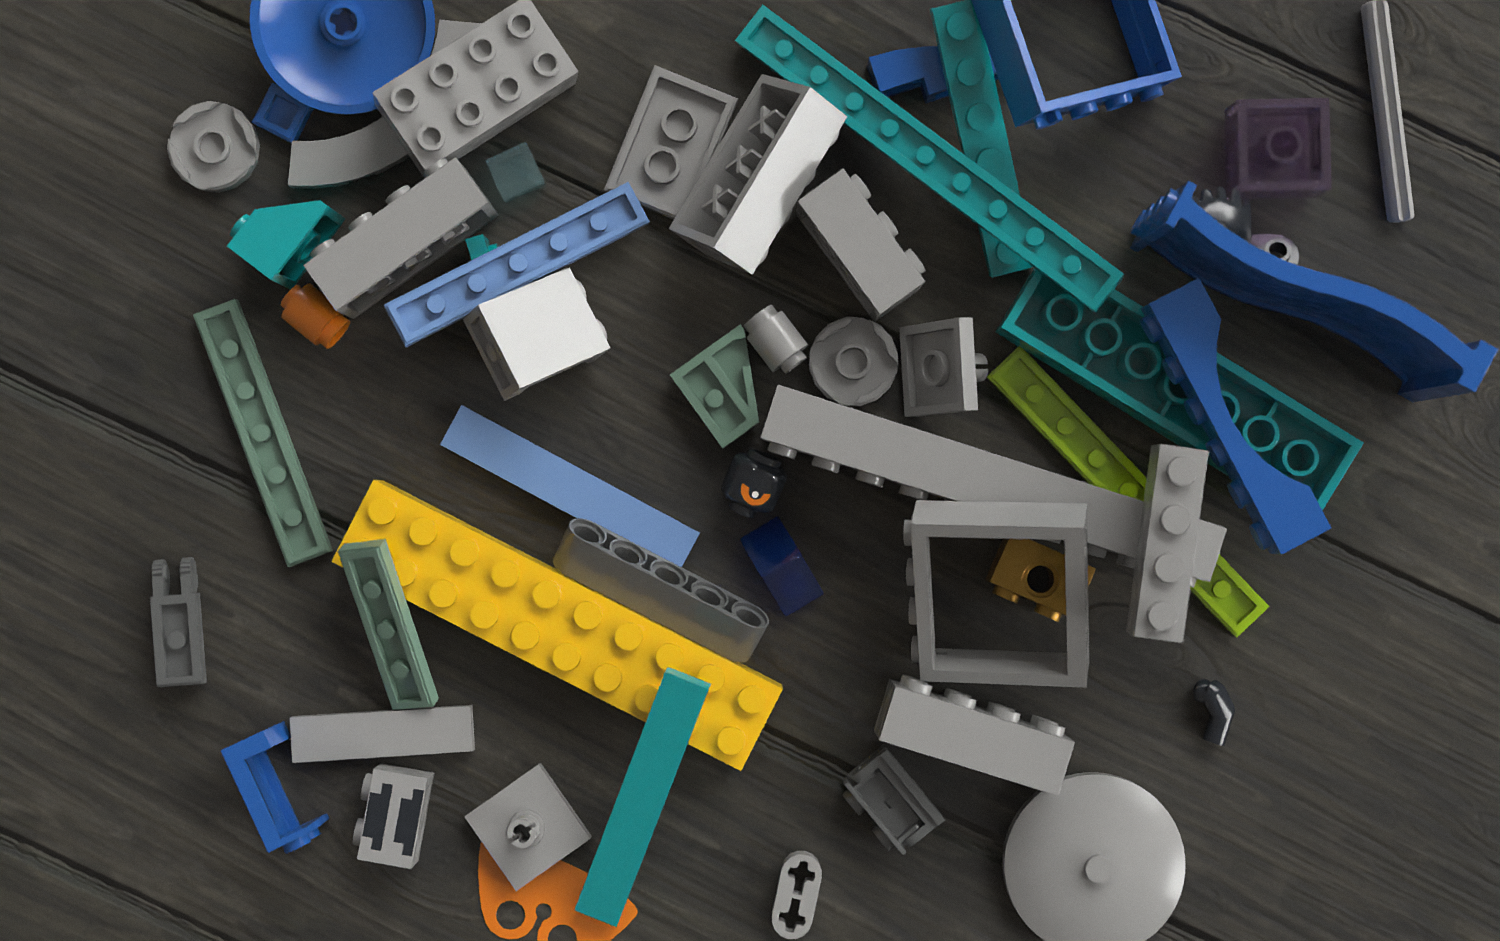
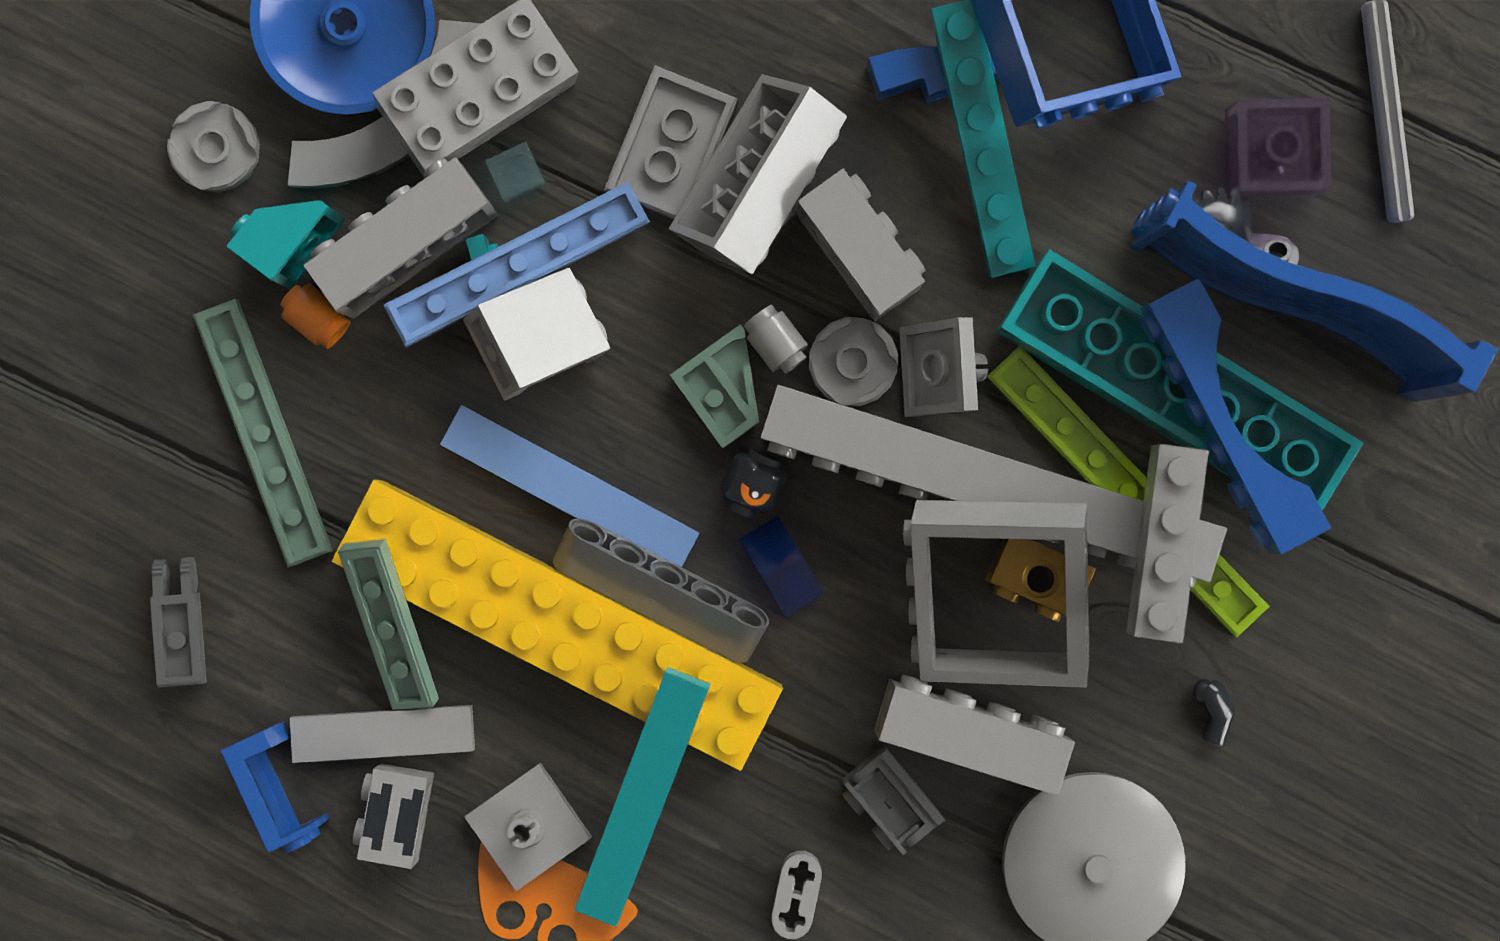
blue tile [252,83,313,144] -> none
teal plate [735,4,1124,313] -> none

